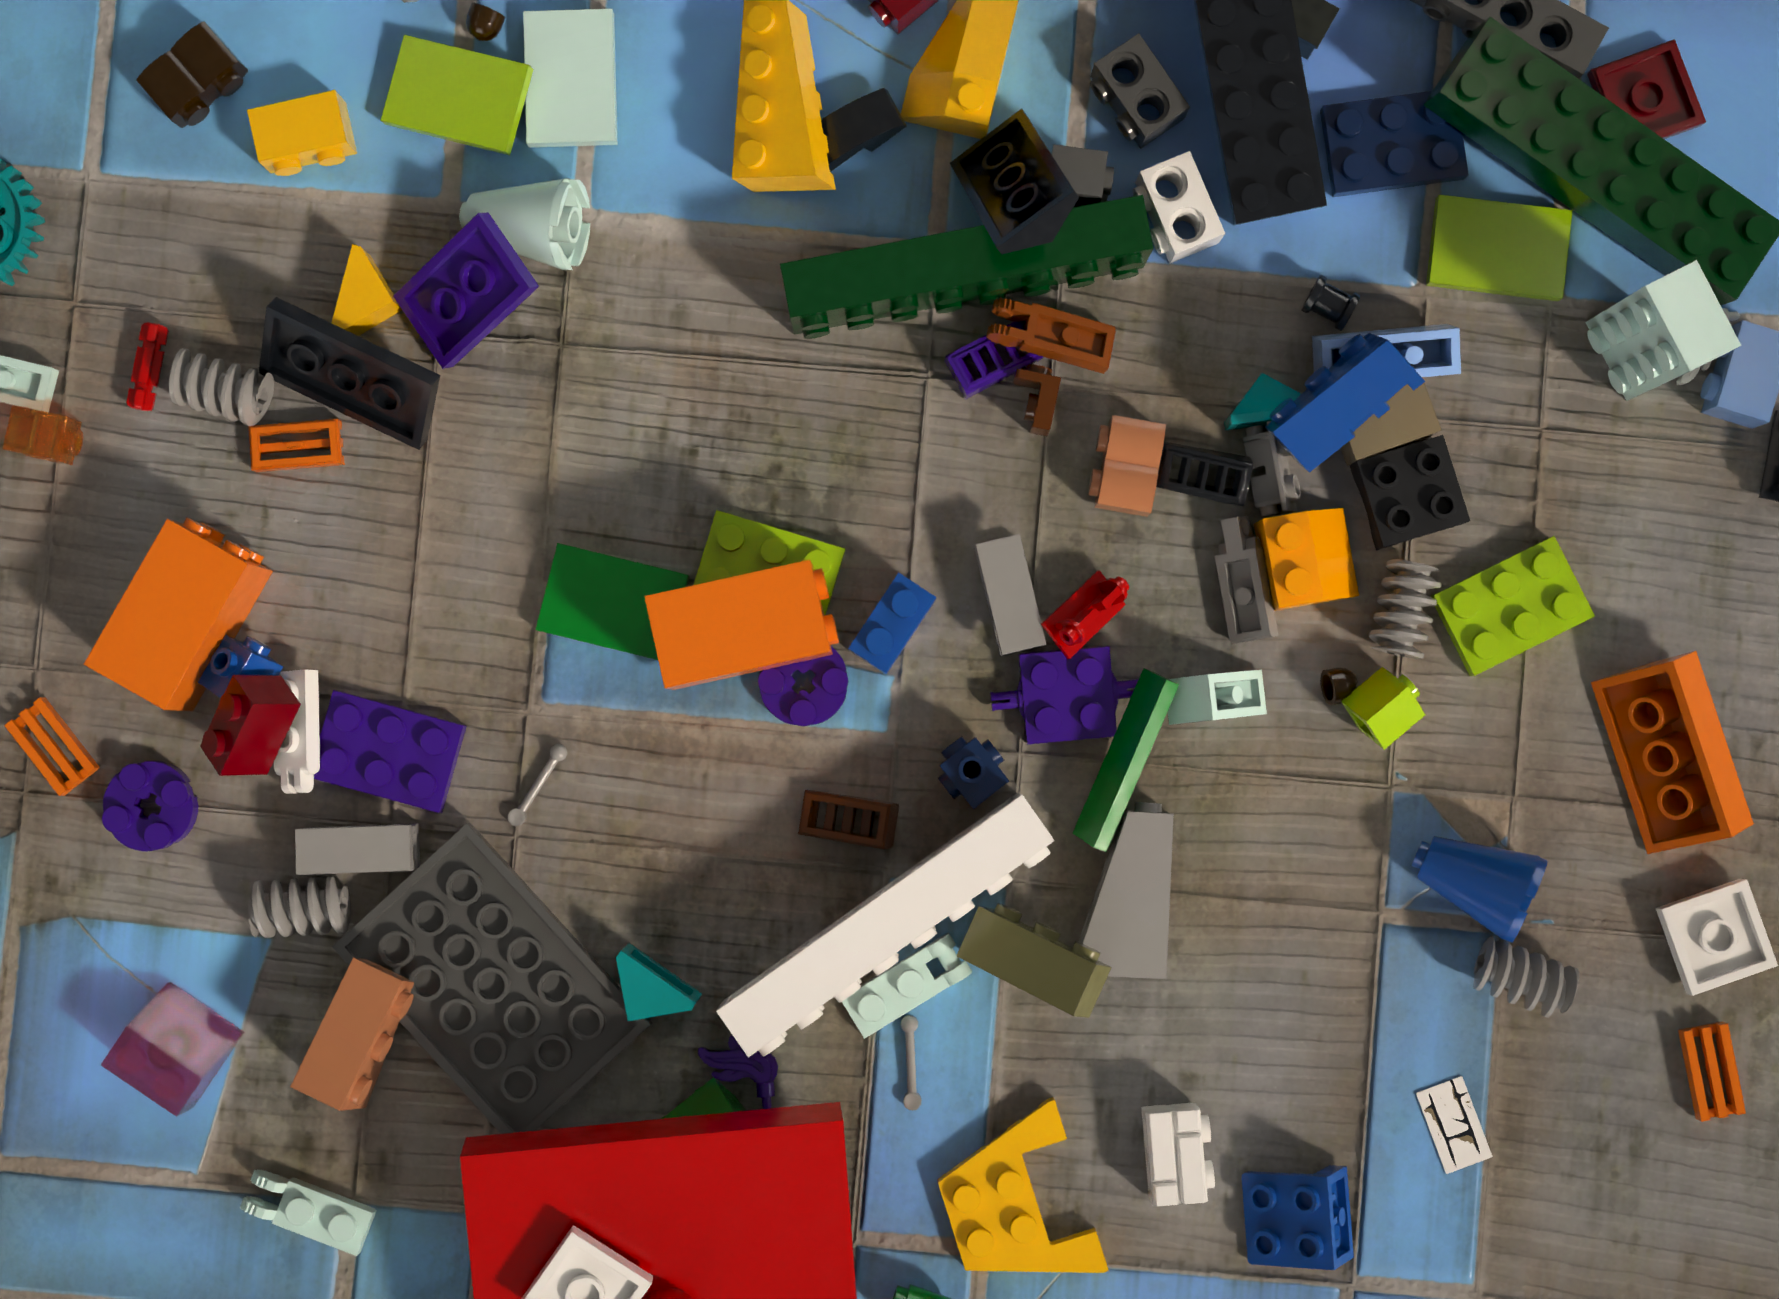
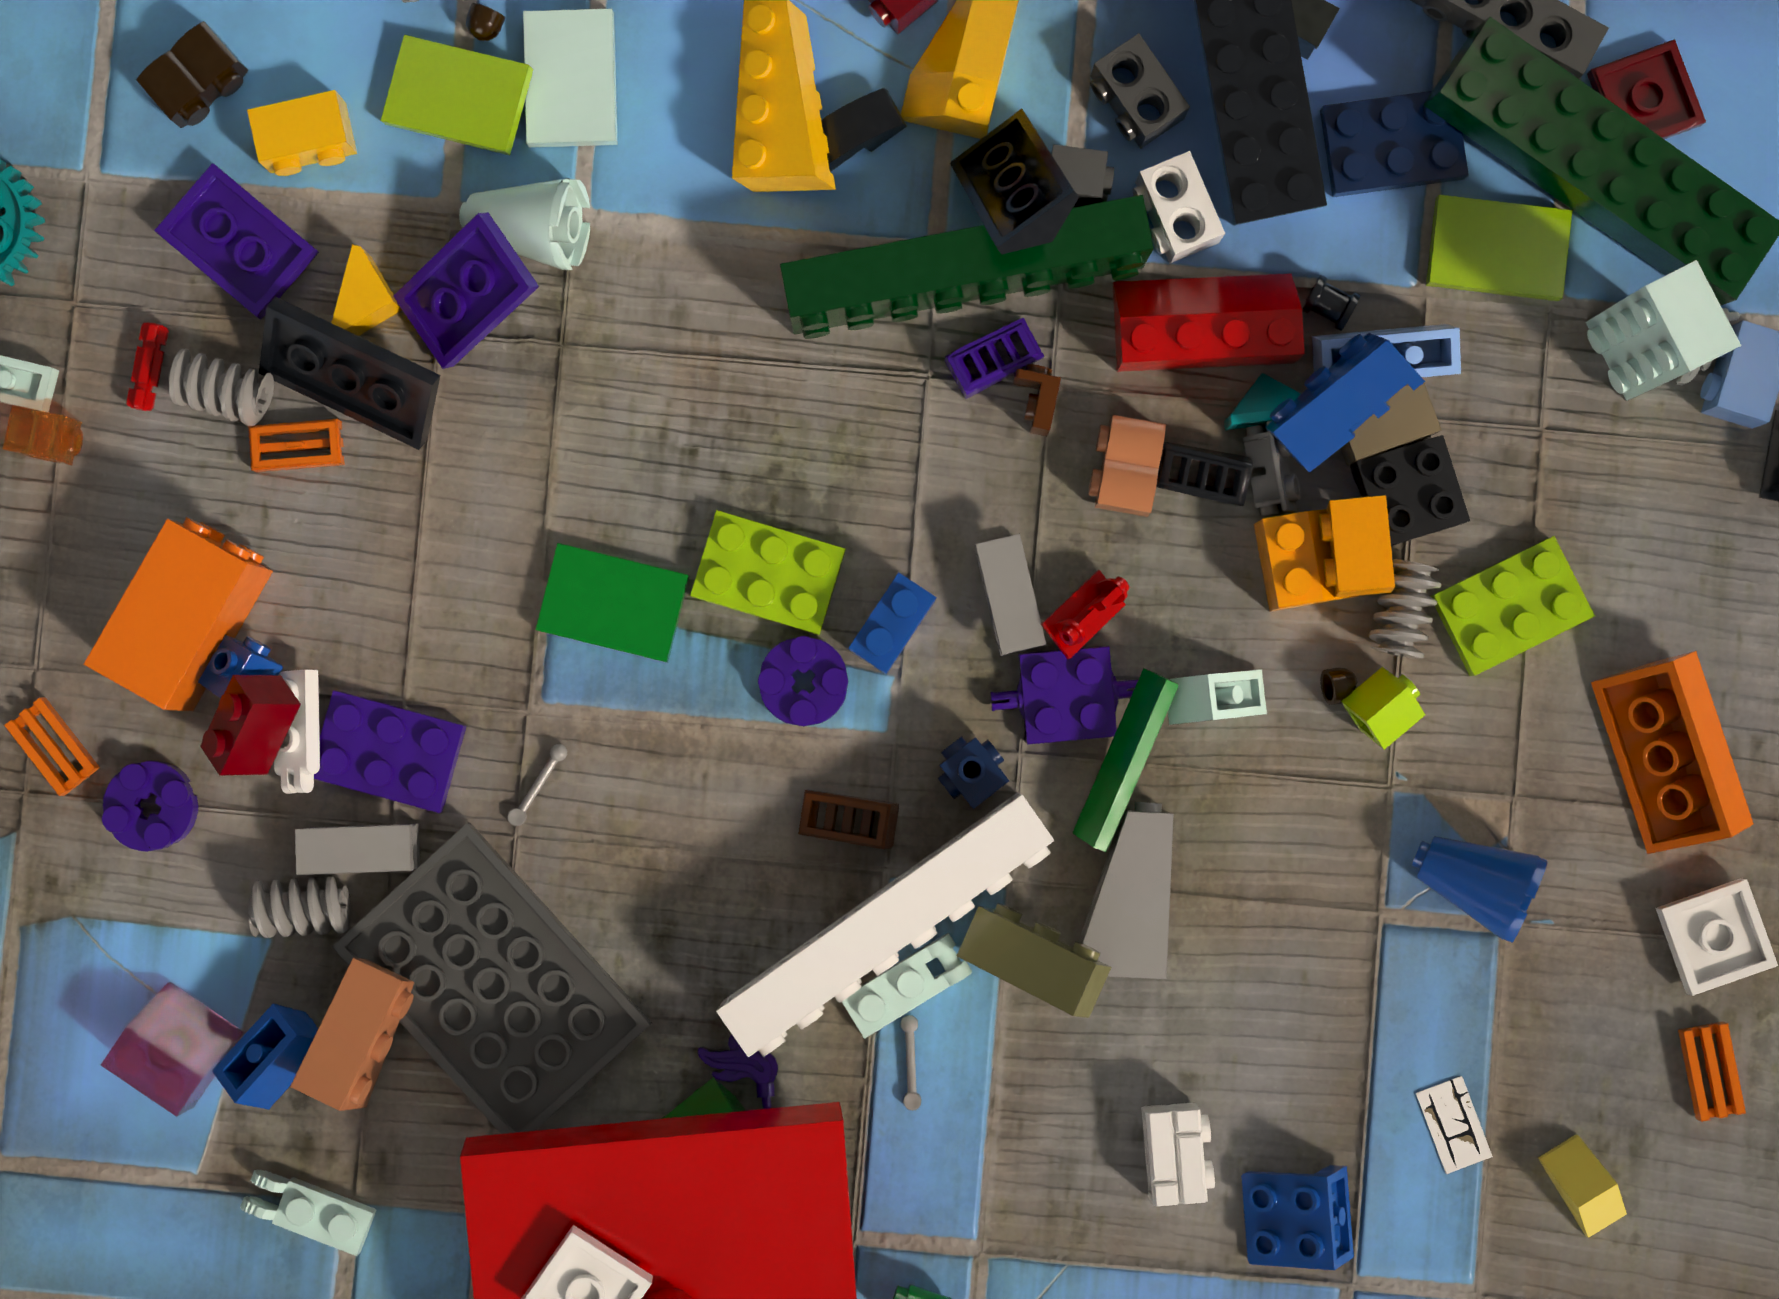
teal slope [616,943,702,1021] -> none
orange brick [644,560,839,690] -> none
yellow wing [937,1097,1109,1273] -> none
dark orange hinge [986,298,1116,374] -> none
light grey hinge [1215,516,1279,644] -> none
light grey piece [1473,935,1580,1018] -> none
none -> dark purple plate [154,163,319,320]
none -> blue brick [212,1003,318,1110]
none -> red slope [1113,273,1305,372]
none -> light orange brick [1319,495,1395,598]
none -> light yellow slope [1538,1134,1627,1238]

